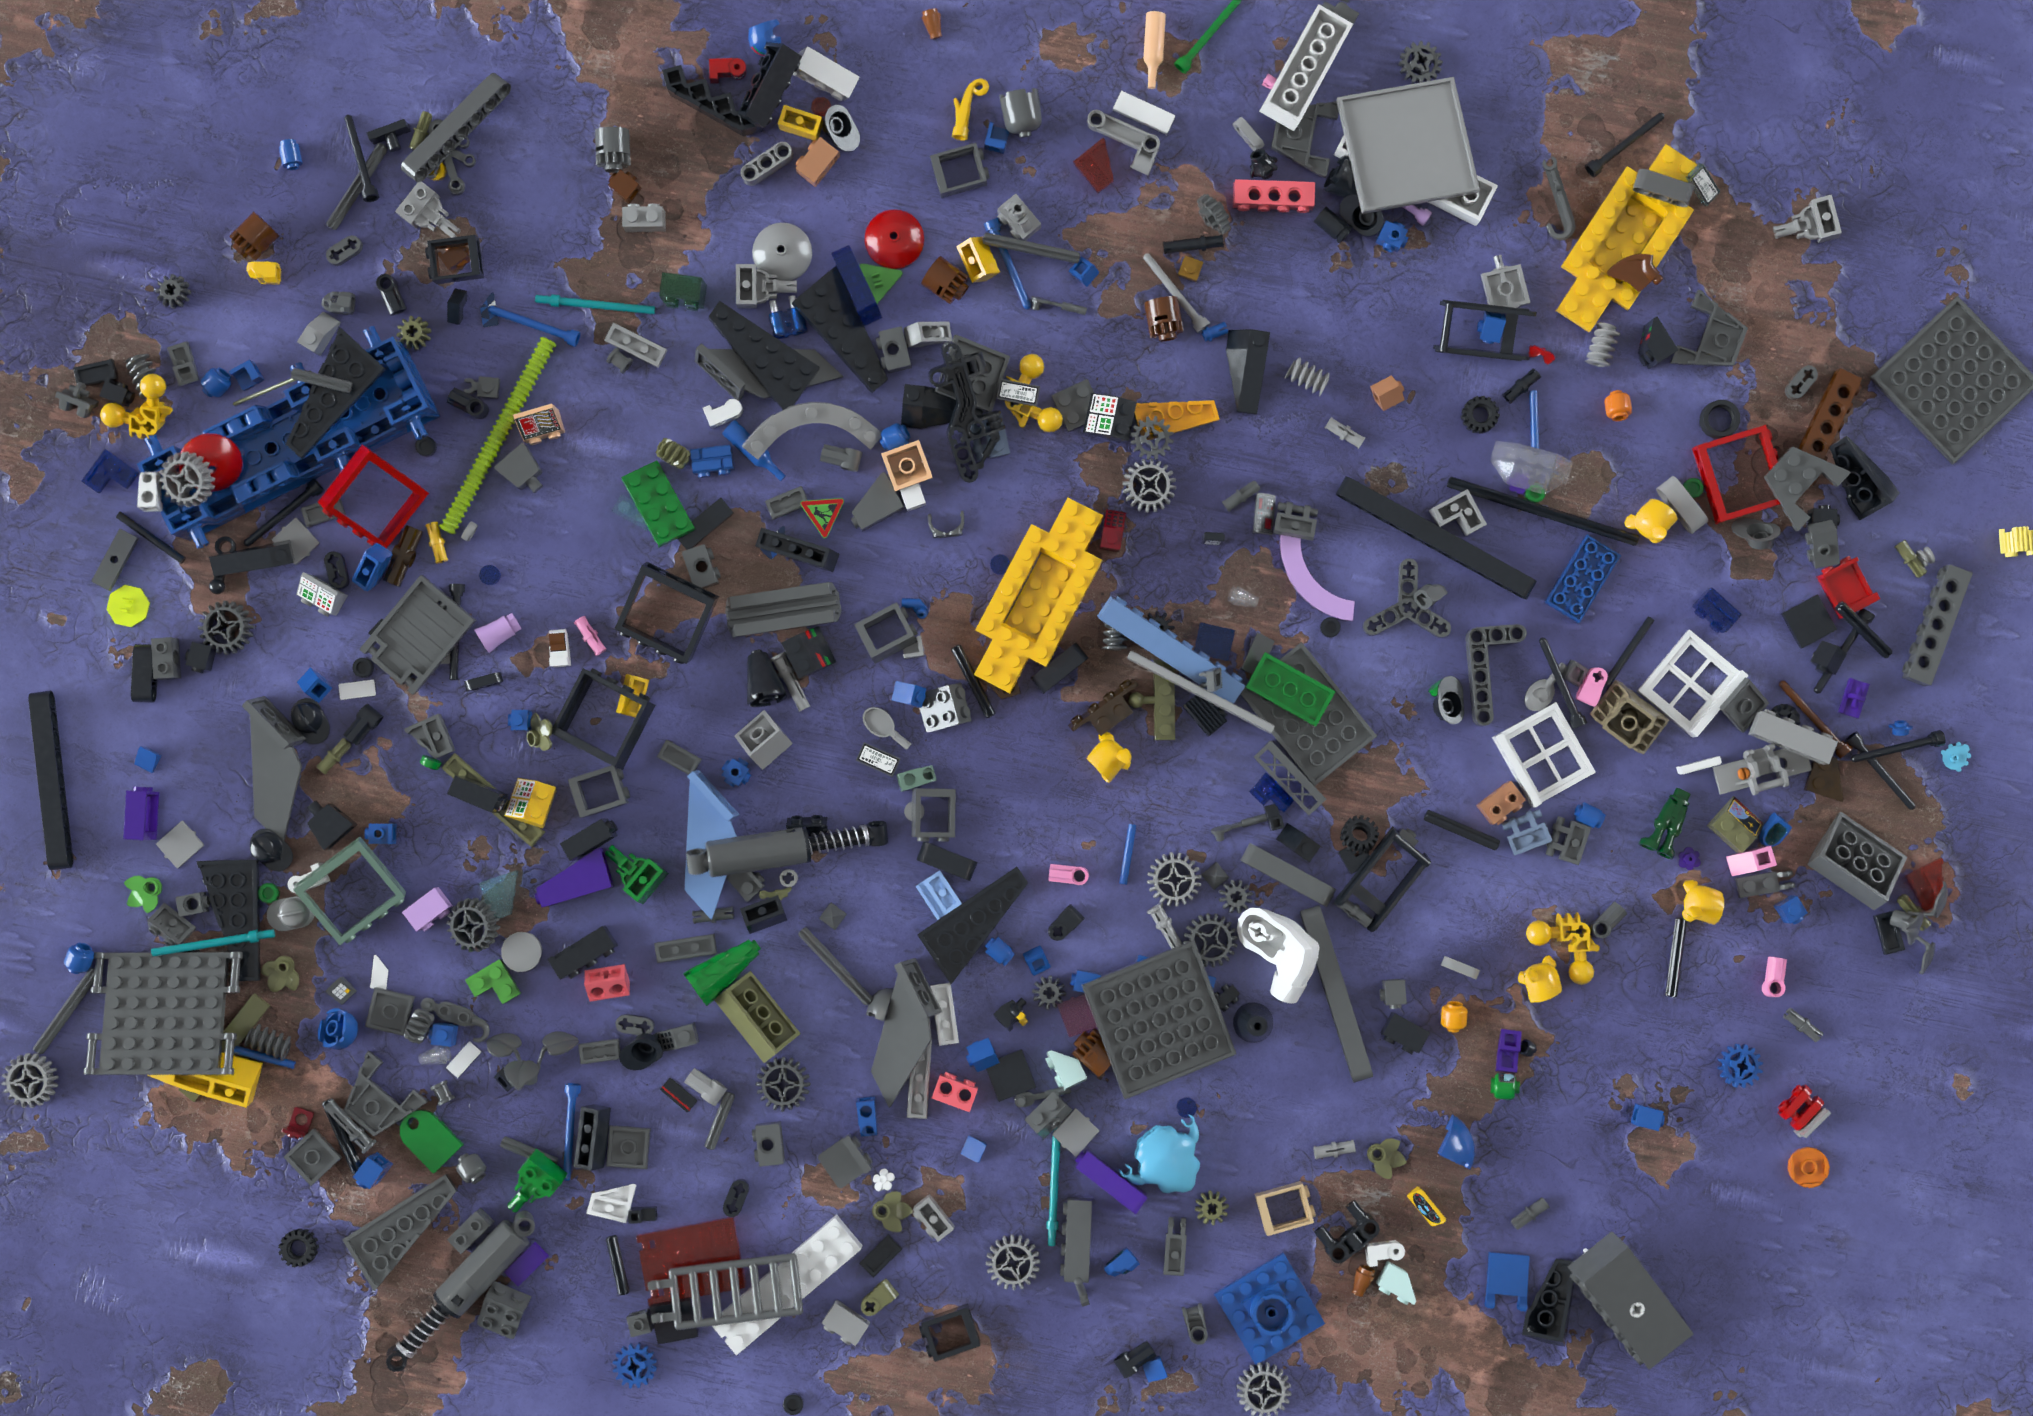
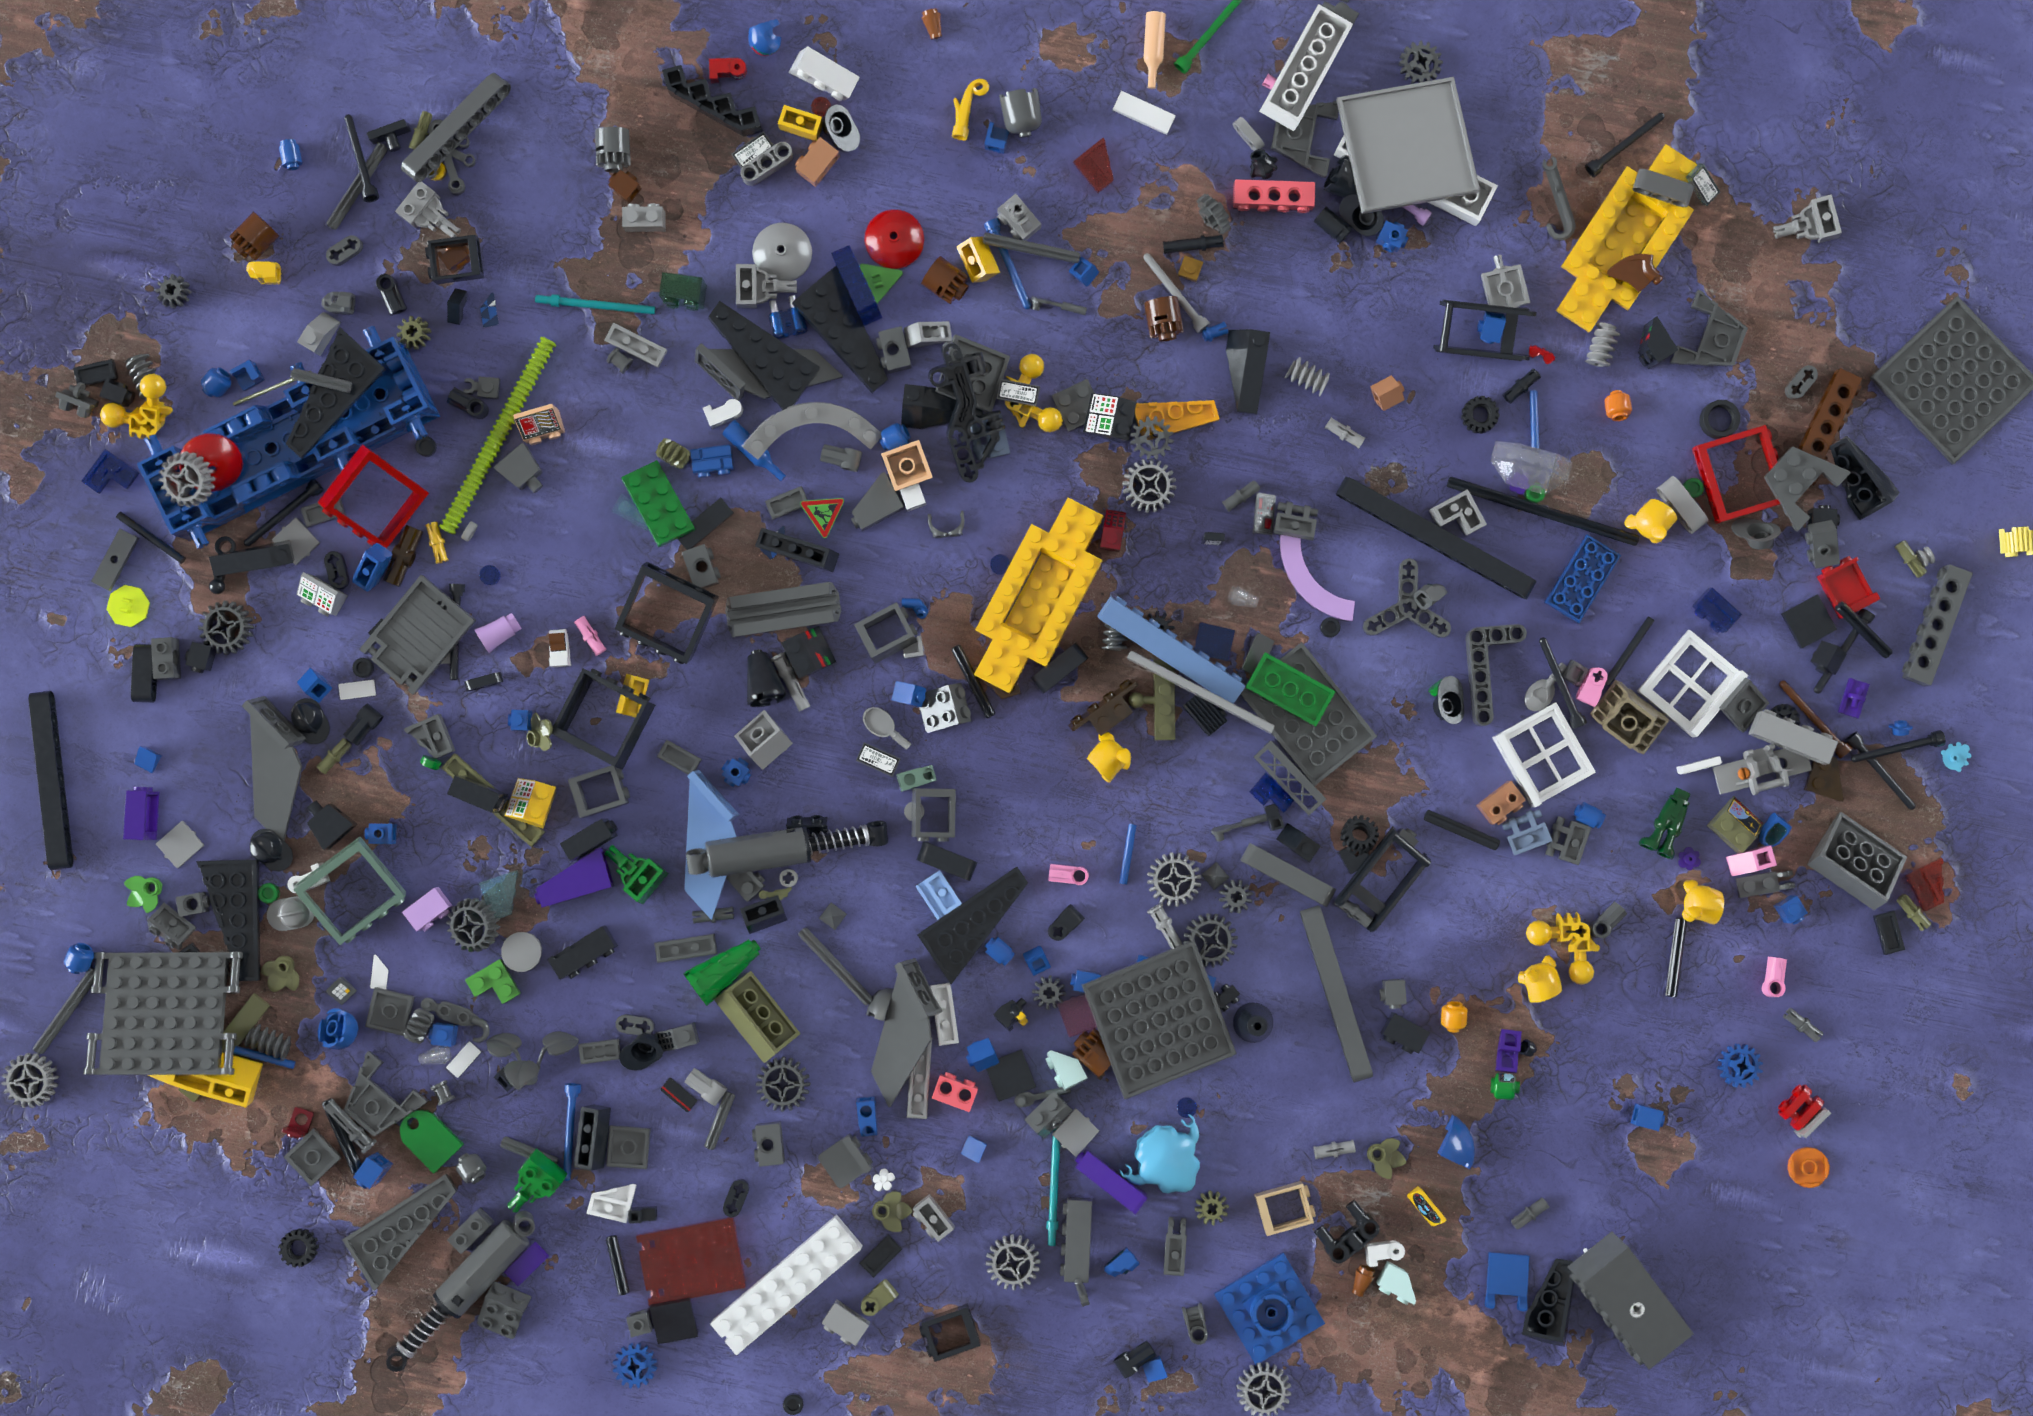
white leg [137,472,163,512] -> none
teal bar [151,929,275,957] -> none
dark grey slope [167,341,199,386] -> none
blue piece [488,306,581,347] -> none
coral brick [584,964,630,1002] -> none
dark grey bar [648,1253,803,1330] -> none
black wedge [738,42,802,128] -> none
dark grey window [930,143,990,198] -> none
light grey piece [1087,110,1160,175] -> none
dark grey tile [1199,668,1222,692] -> none
white piece [1237,908,1319,1004] -> none
light grey beam [1441,956,1480,980] -> none
dark grey plant [1890,881,1948,975] -> none
none -> tile [731,131,774,169]

